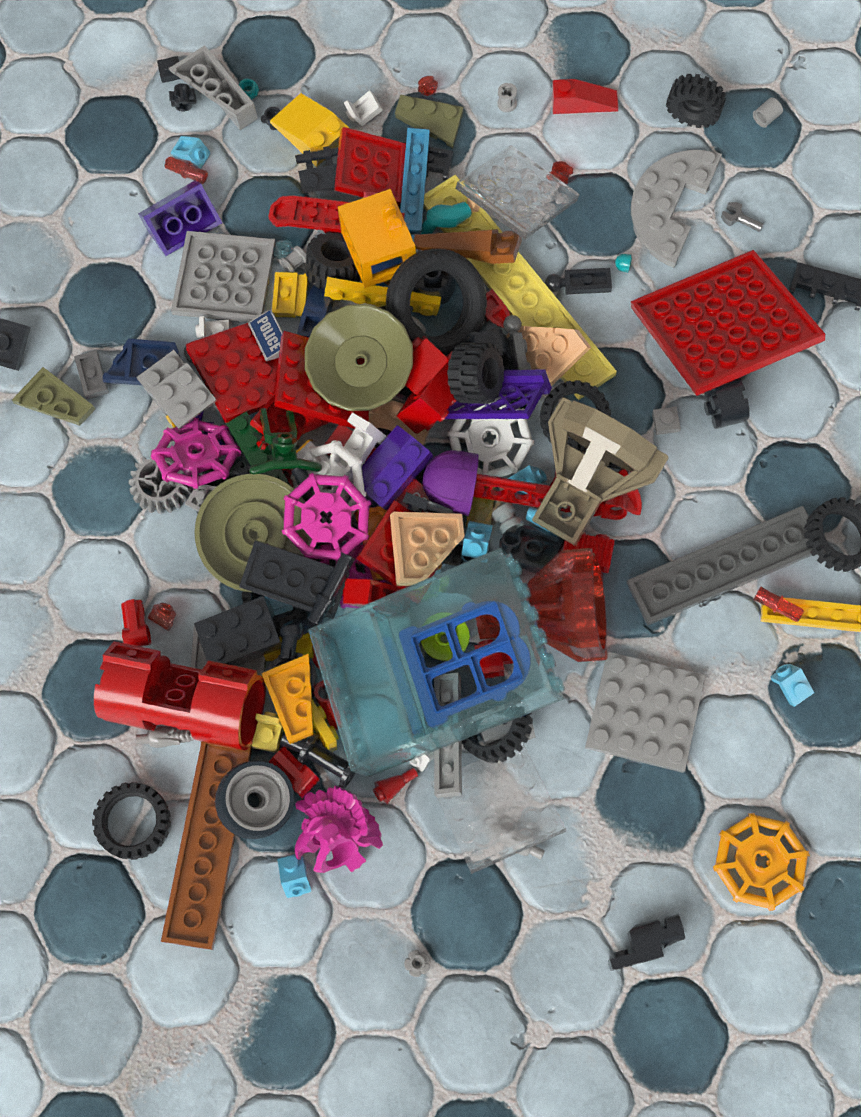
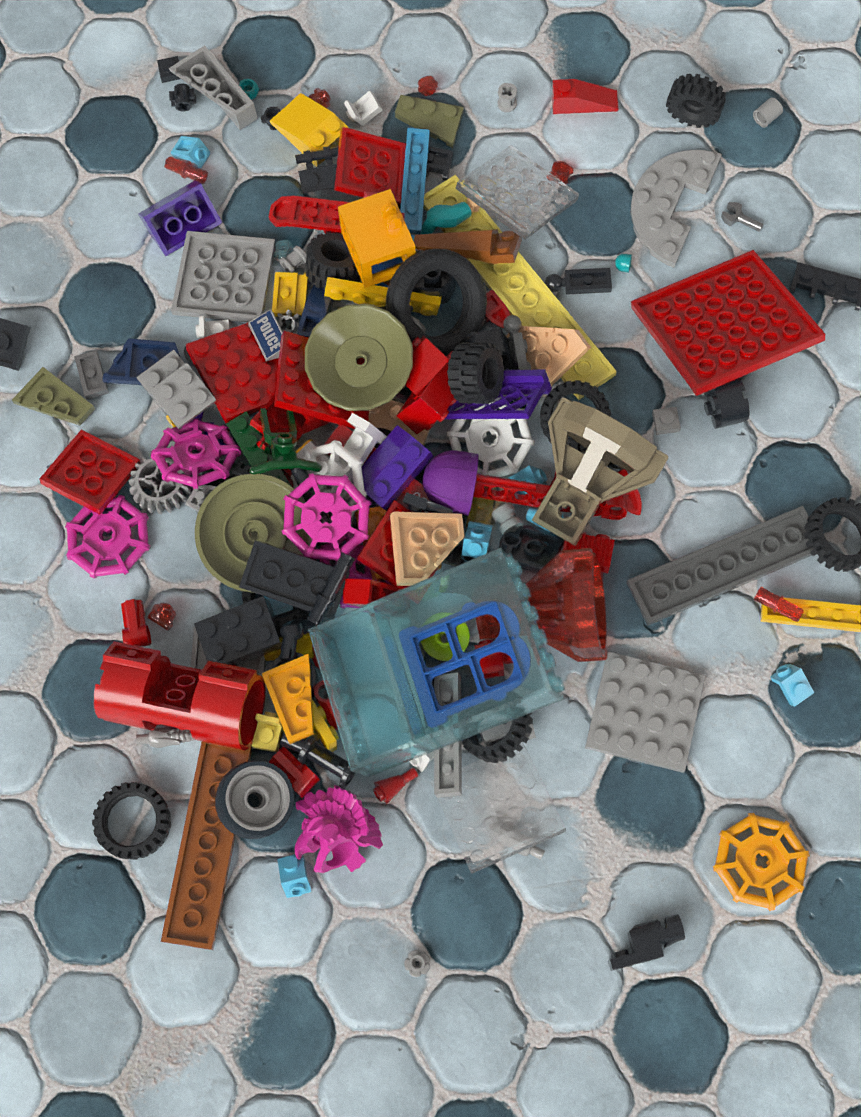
none -> red plate [39,429,141,515]
none -> dark pink plate [65,495,150,579]
none -> light grey gear [278,310,300,334]
none -> clear red plate [308,88,331,108]

